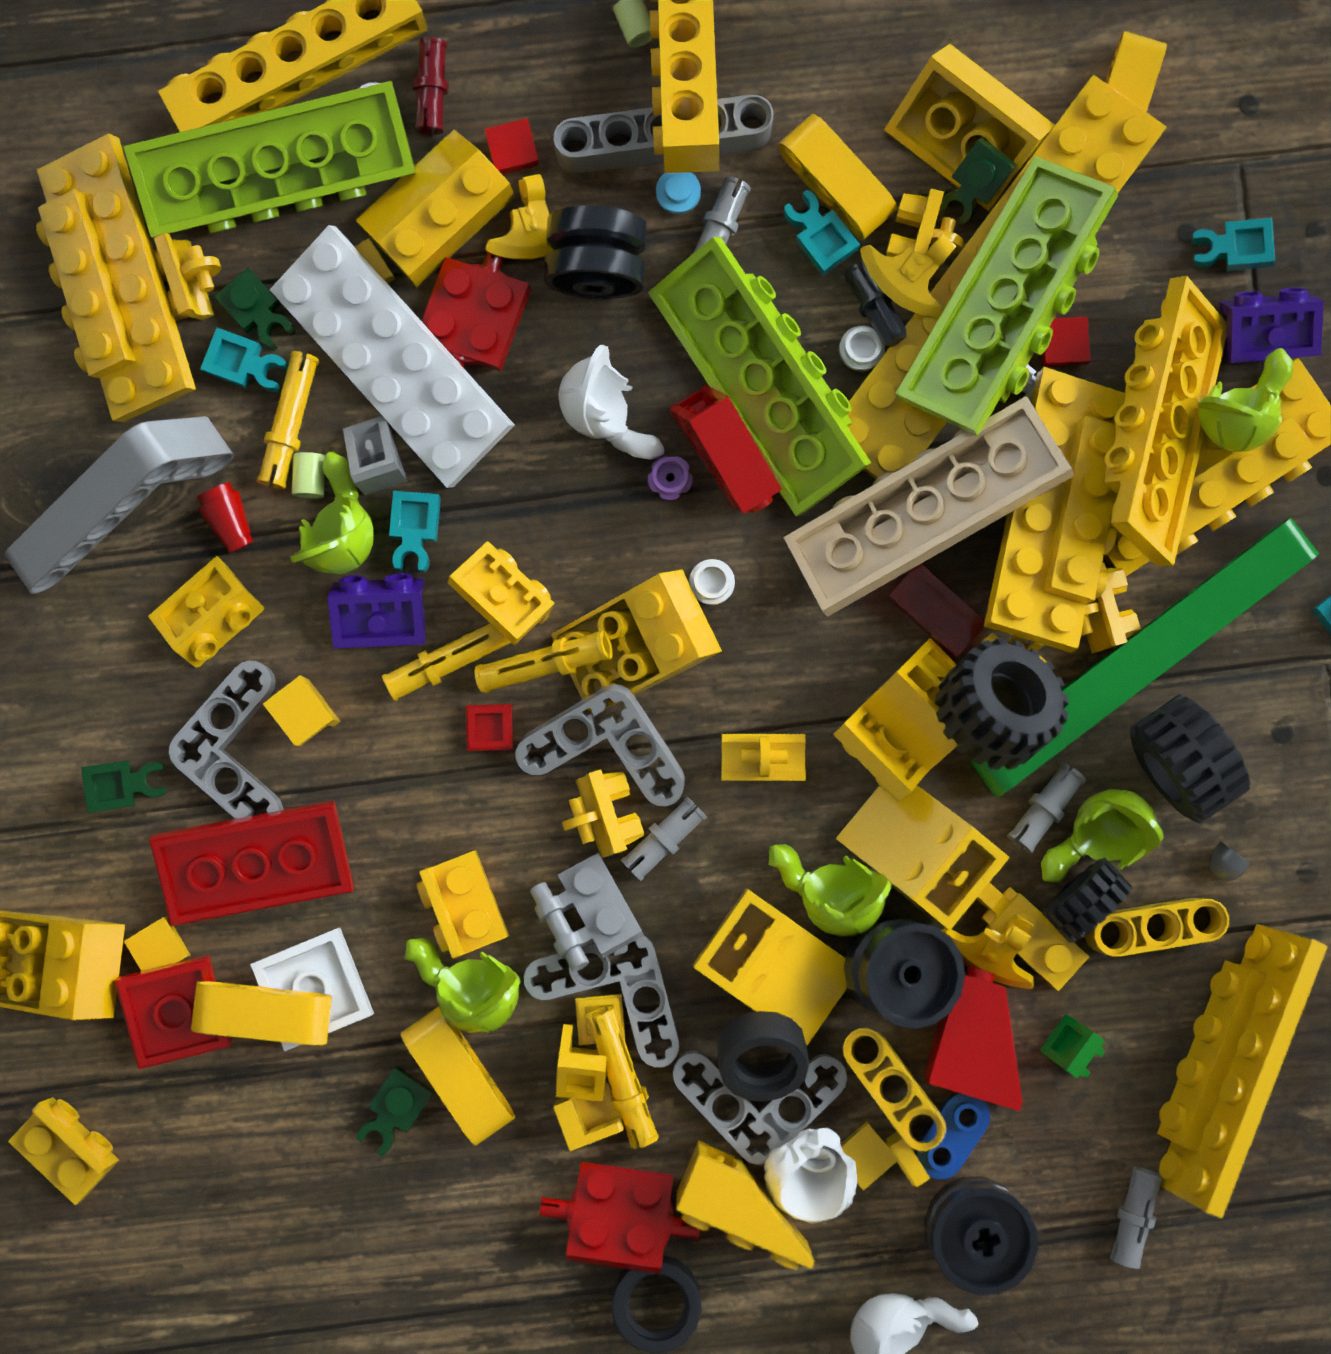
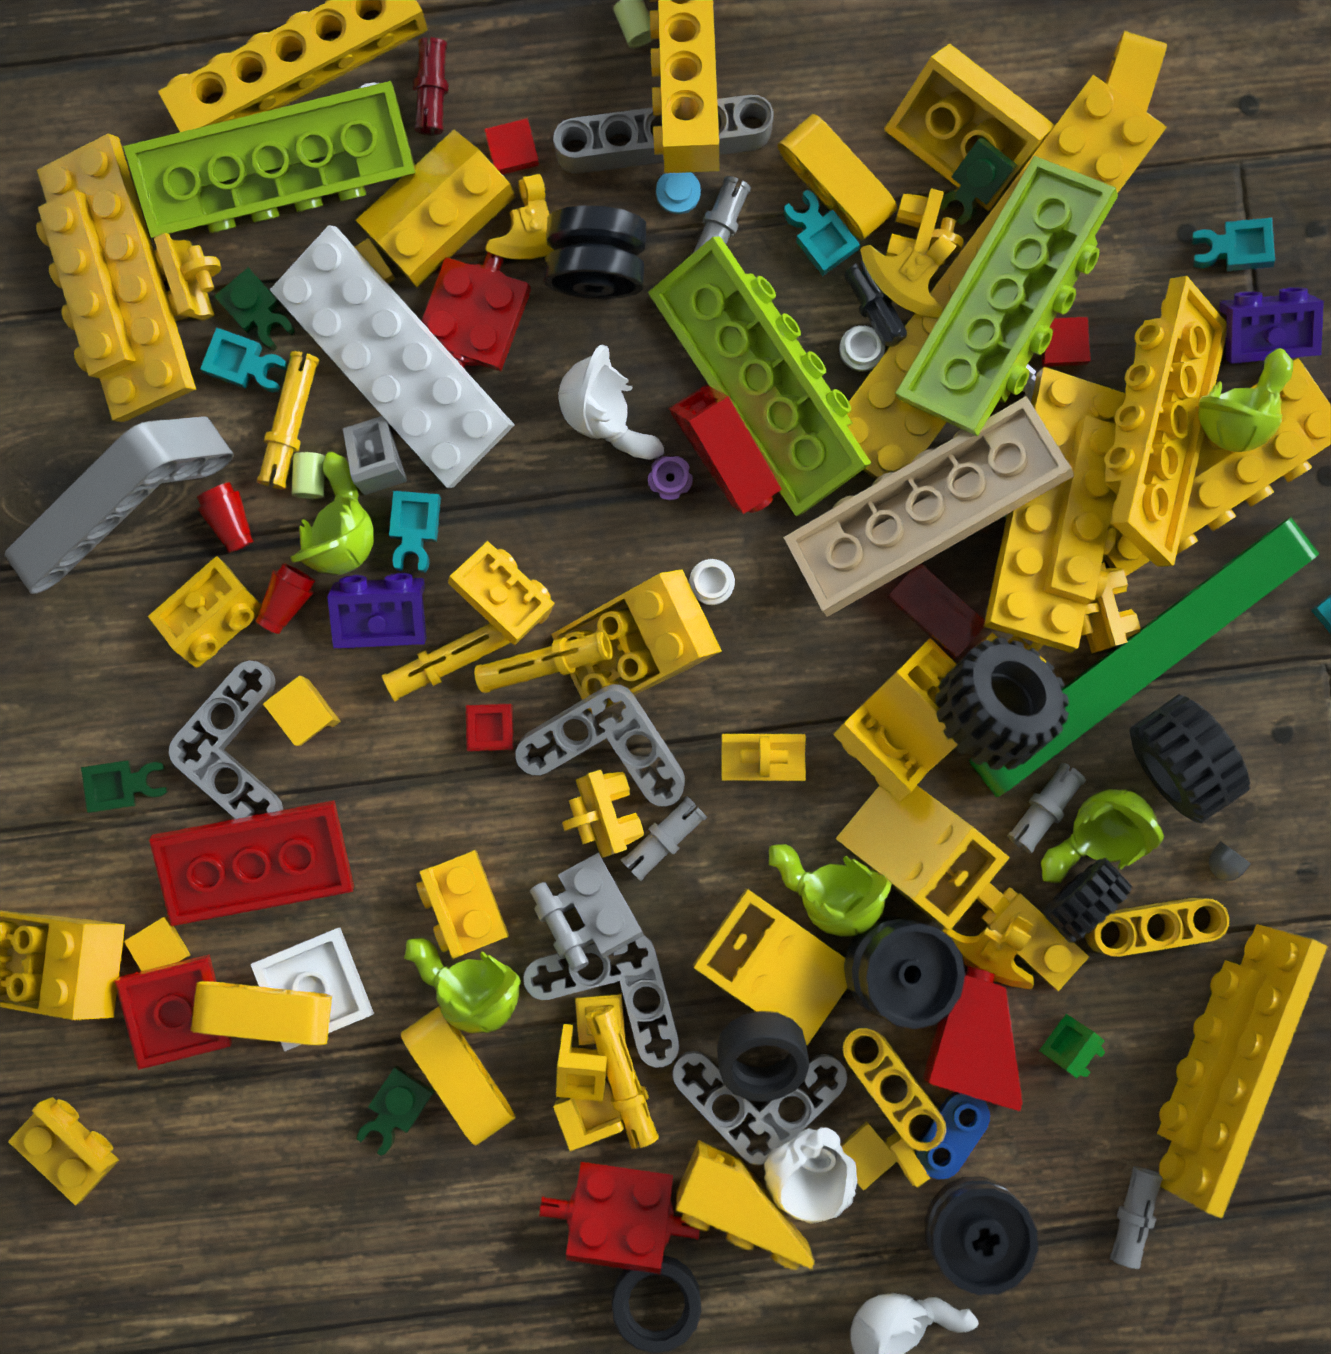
none -> red cone [255,563,315,634]

